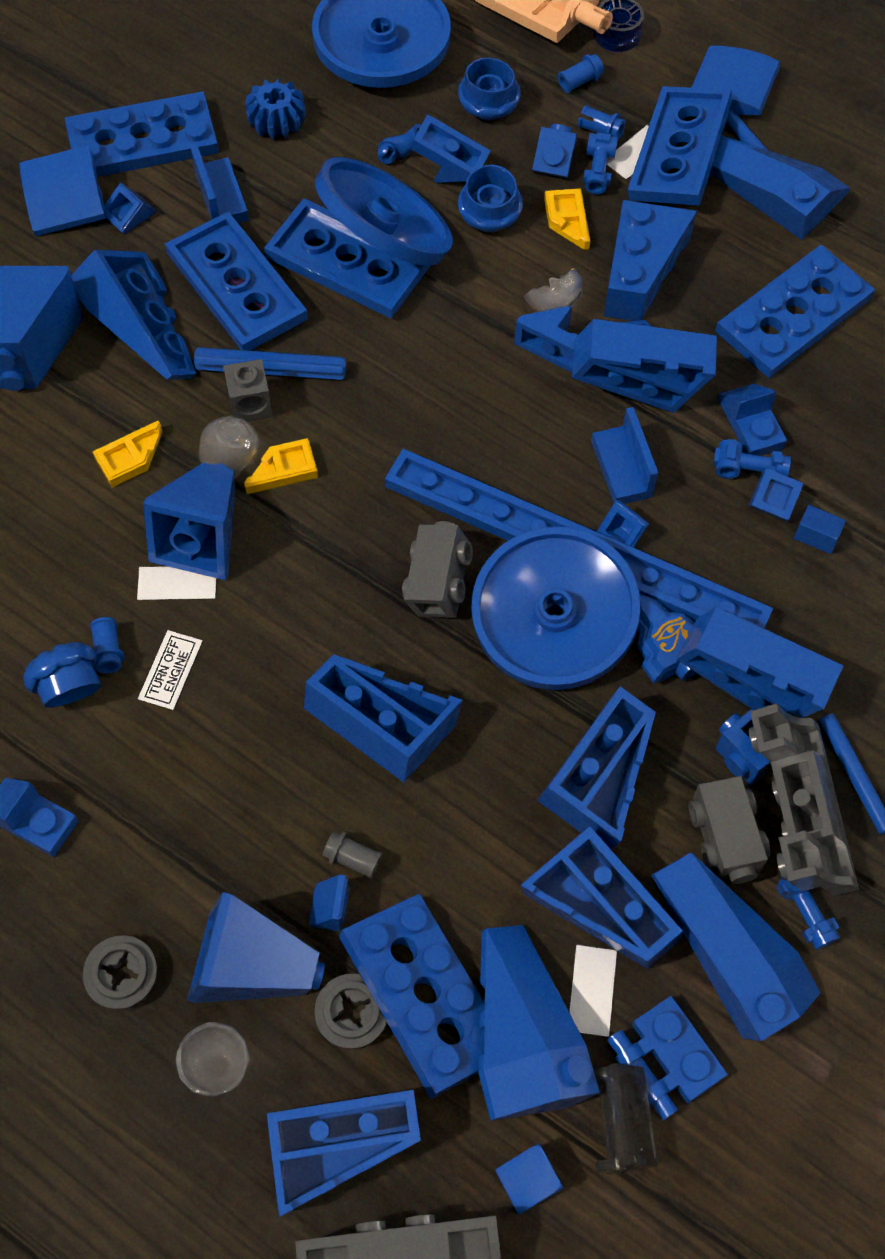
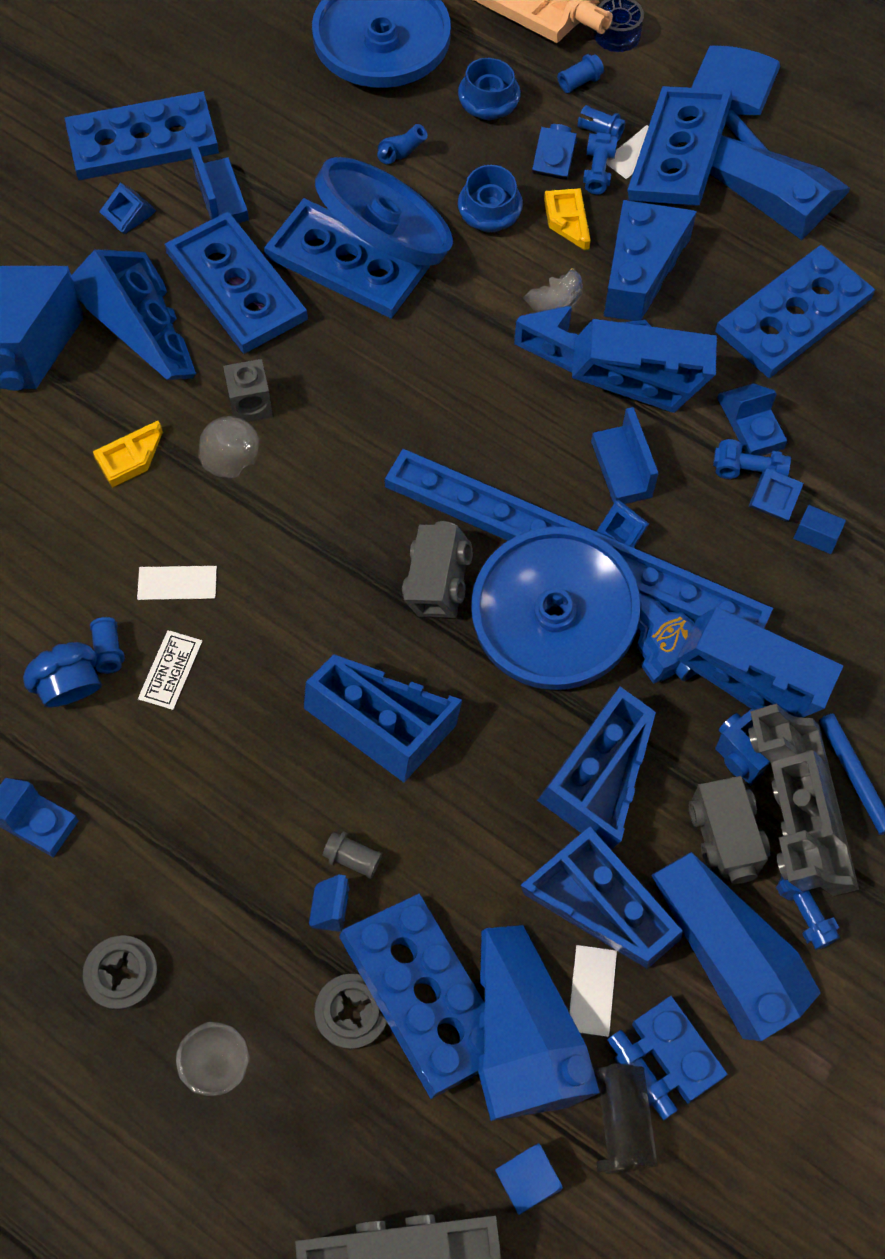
blue slope [19,145,106,237] -> none
blue slope [143,463,235,581] -> none
blue slope [187,892,325,1003] -> none
blue axle [194,347,346,380] -> none
yellow tile [244,438,318,494] -> none
blue gear [245,78,306,140] -> none
blue wedge [267,1090,421,1217] -> none
blue slope [409,114,491,183] -> none

